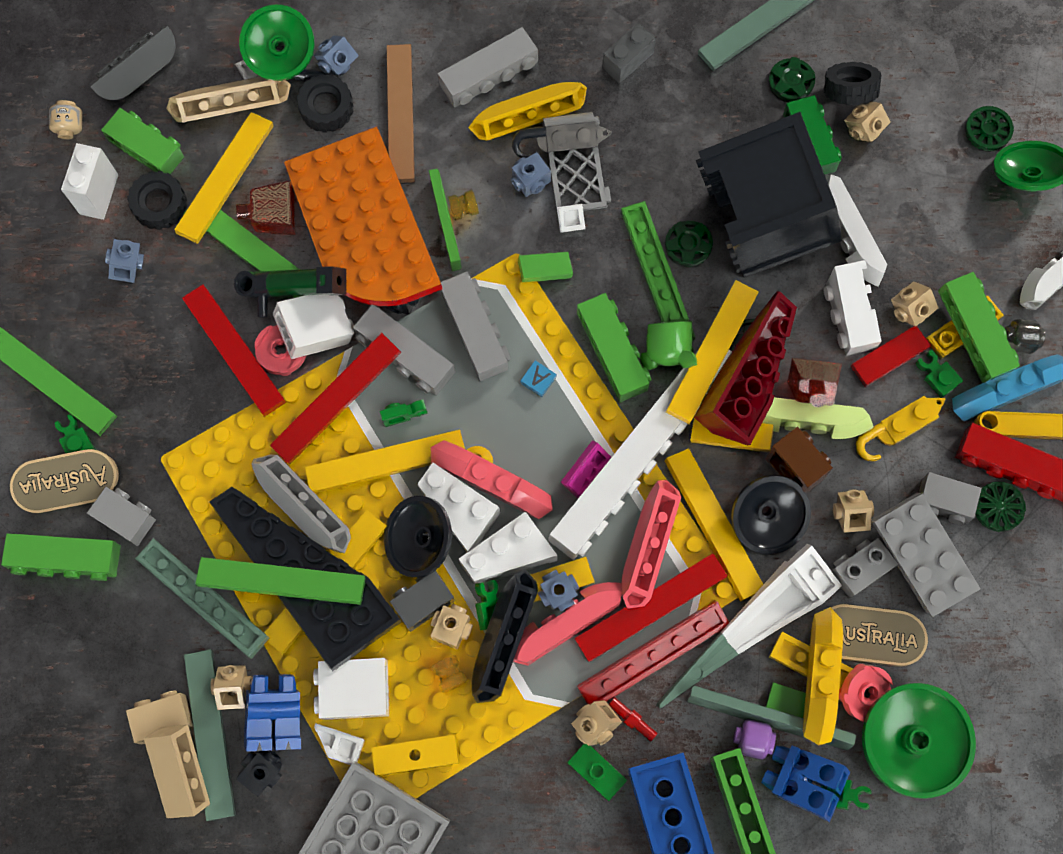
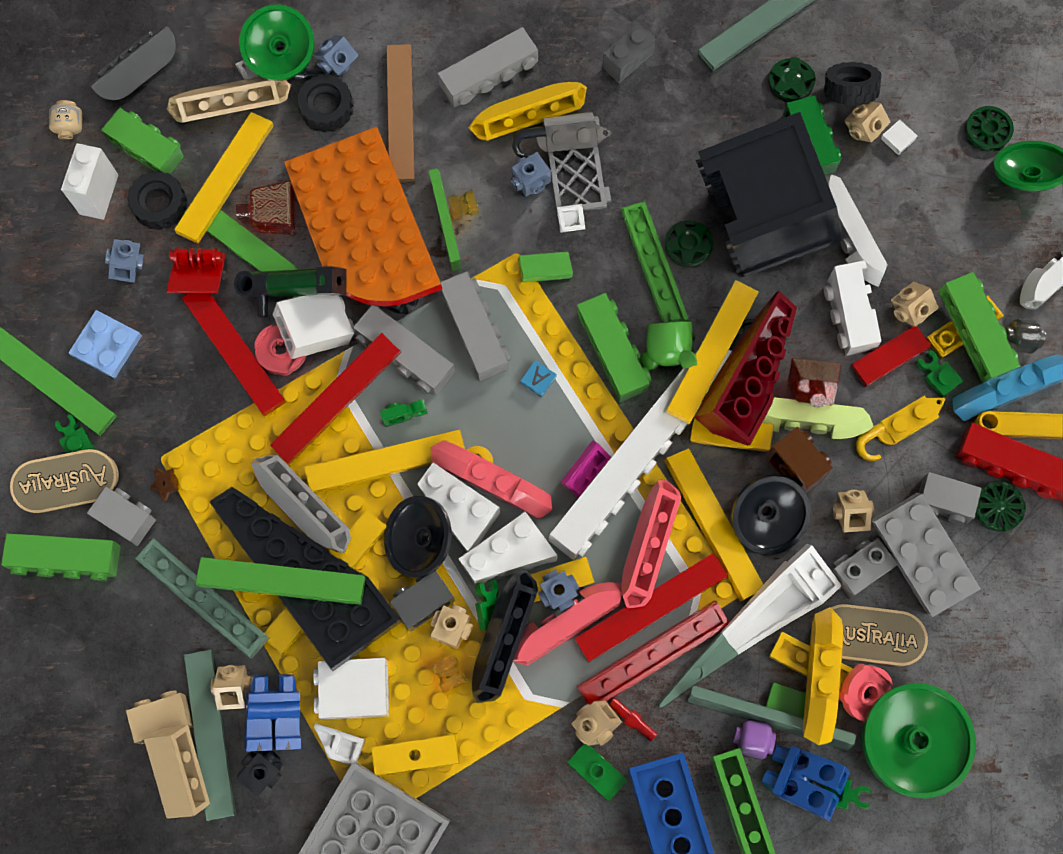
none -> light blue plate [69,310,142,379]
none -> reddish brown plate [150,468,179,501]
none -> red hinge [166,248,226,293]
none -> white tile [881,120,918,155]

